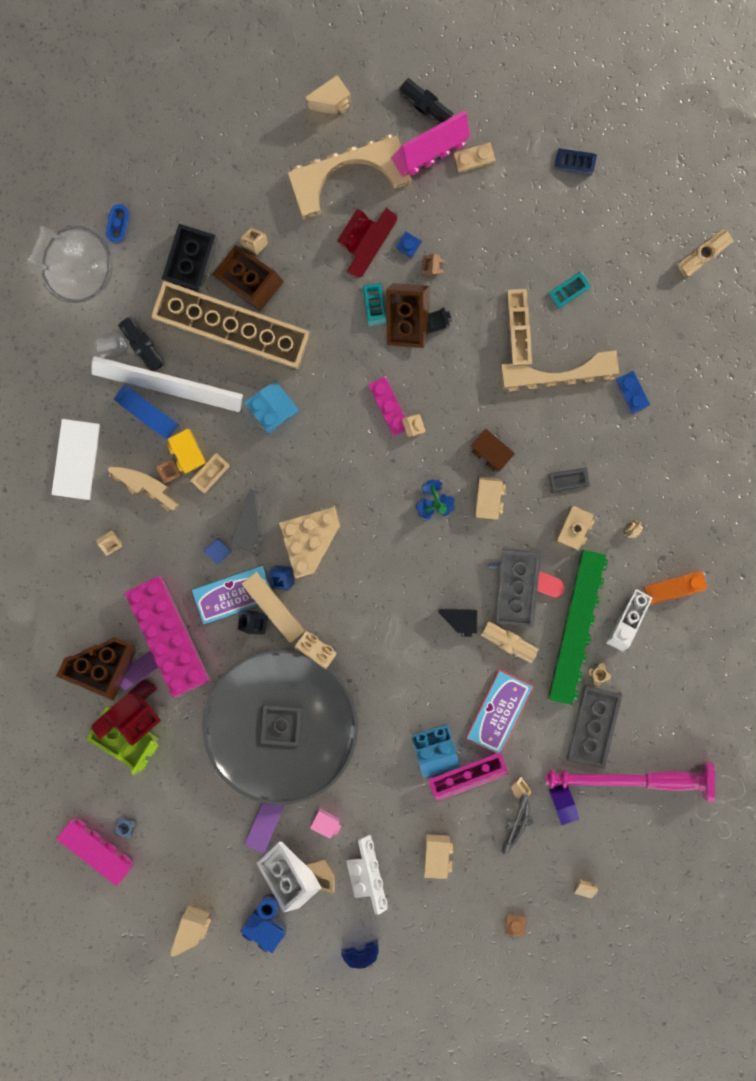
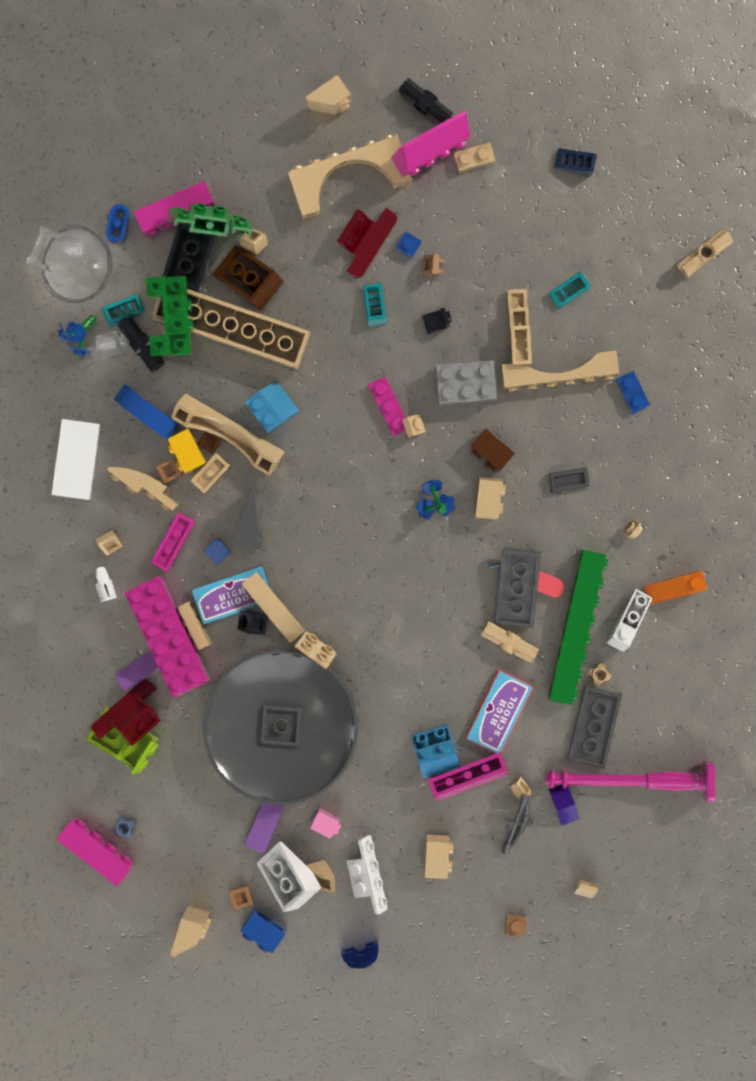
reddish brown brick [56,637,137,701] -> none
white tile [91,356,243,412] -> none
blue piece [257,894,280,920] -> none
blue slope [268,566,295,590] -> none
tan brick [279,507,341,579] -> none
reddish brown slope [386,283,430,348] -> none
black slope [438,609,477,637] -> none
tan brick [555,506,595,550] -> none
none -> blue plant [58,315,96,357]
none -> white hinge [95,567,117,603]
none -> teal slope [101,294,145,328]
none -> dark pink brick [134,181,215,237]
none -> green bracket [145,276,193,356]
none -> dark pink plate [151,512,196,572]
none -> green bracket [167,203,252,237]
none -> tan arch [170,394,285,476]
none -> tan piece [177,601,212,650]
none -> reddish brown tile [197,431,223,454]
none -> medium nougat plate [229,885,253,910]
none -> light grey brick [435,360,497,405]

